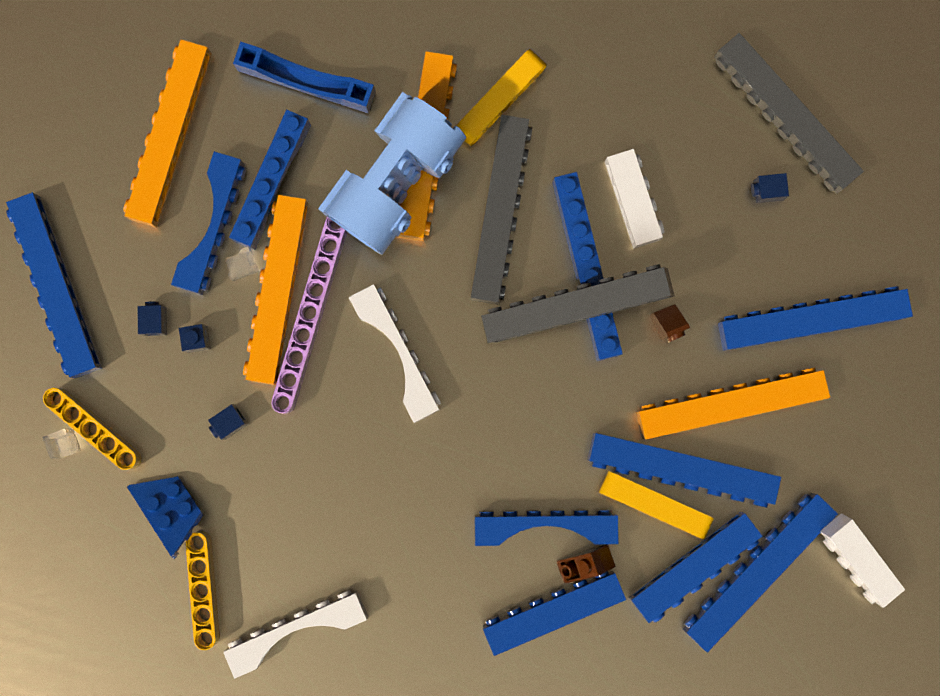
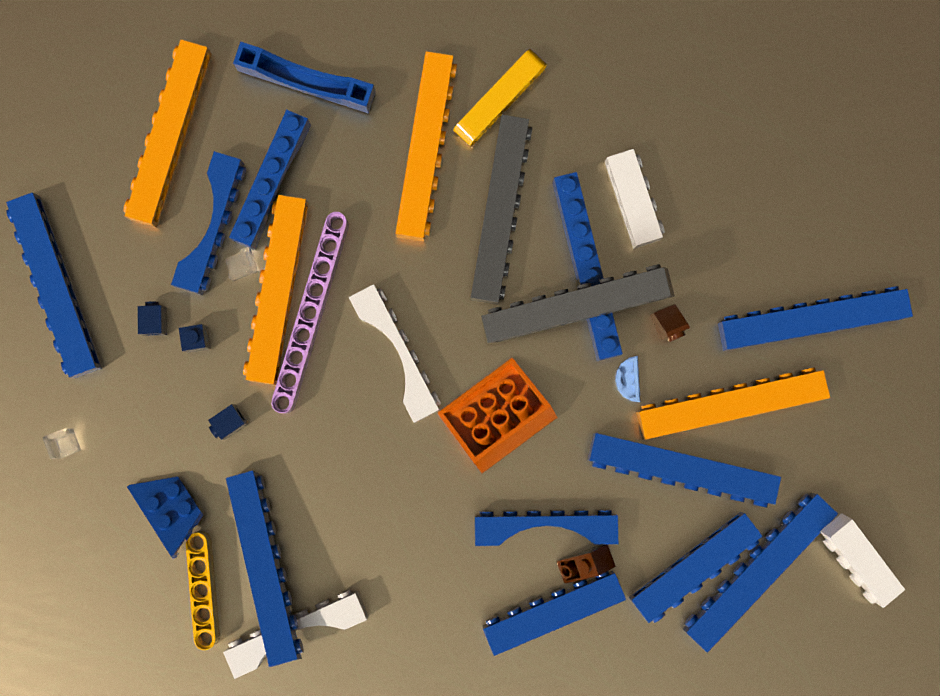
yellow beam [43,388,142,470] -> none
light blue cylinder [318,92,466,255] -> none
yellow beam [599,471,714,540] -> none
dark grey brick [714,33,864,194] -> none
dark blue brick [751,173,789,203] -> none
none -> blue brick [226,470,304,667]
none -> orange slope [438,358,558,473]
none -> light blue tile [615,356,641,403]

